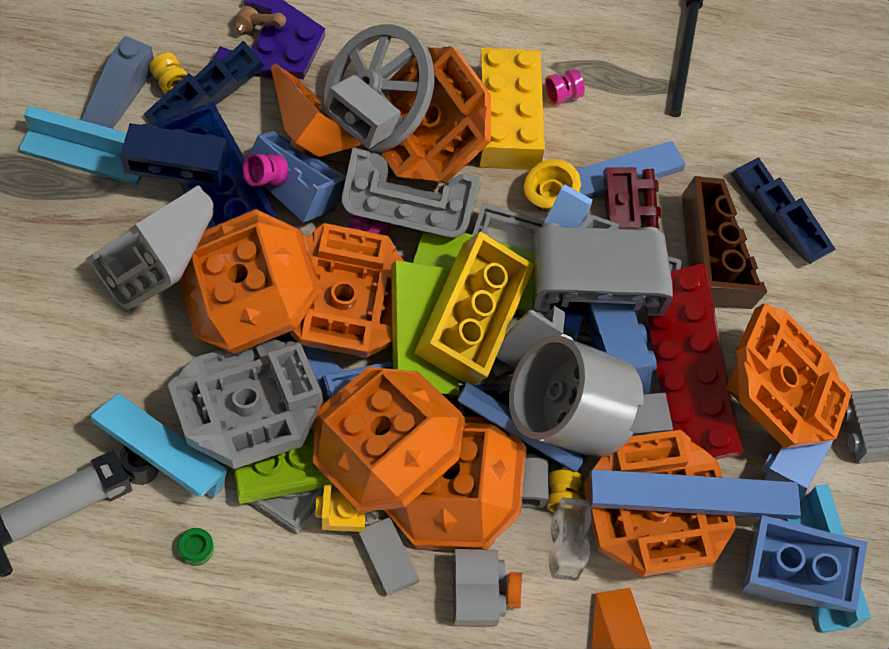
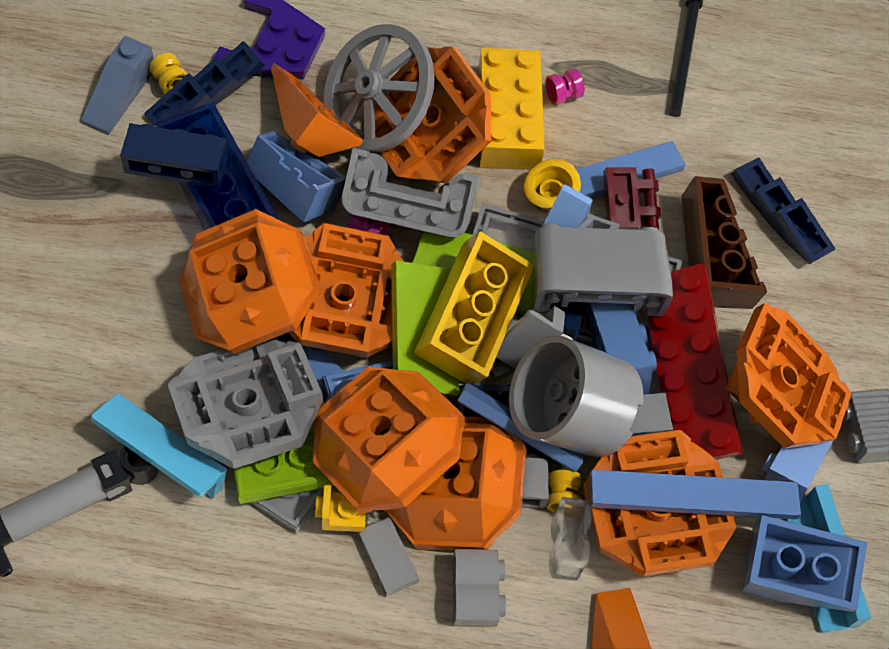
medium azure panel [19,106,142,185] -> none
light grey windscreen [86,185,213,310] -> none
green tile [177,528,214,566] -> none
medium nougat piece [234,6,286,34] -> none
dark pink wheel [243,154,288,186] -> none
light grey brick [322,74,401,149] -> none
orange tile [506,572,523,609] -> none

